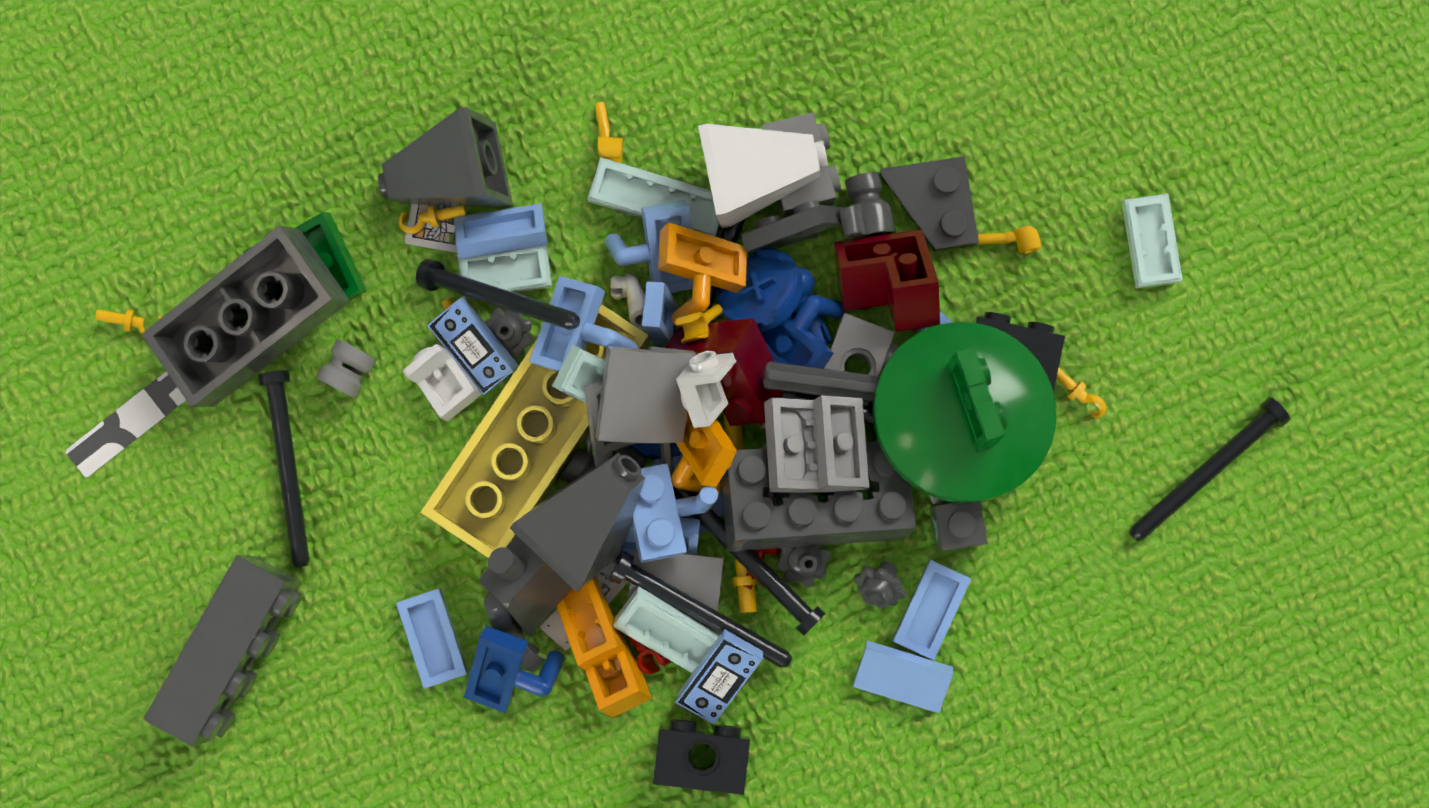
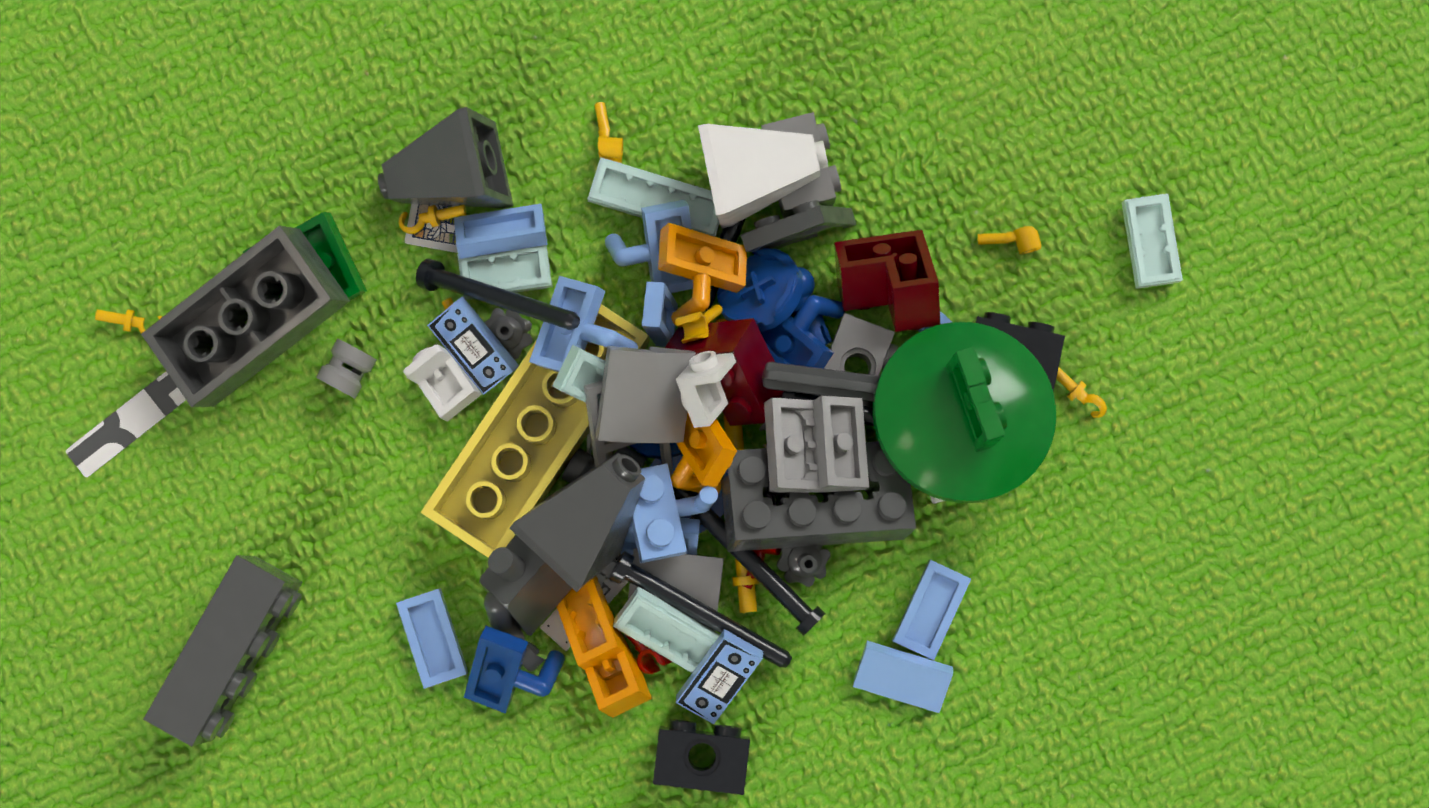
black bar [258,370,310,567] -> none
white arm [610,273,645,330] -> none
dark grey piece [839,172,896,239] -> none
dark grey plant [853,561,907,608] -> none
dark grey wing [879,156,979,252] -> none
dark grey brick [929,502,988,552] -> none
black bar [1129,397,1291,541] -> none

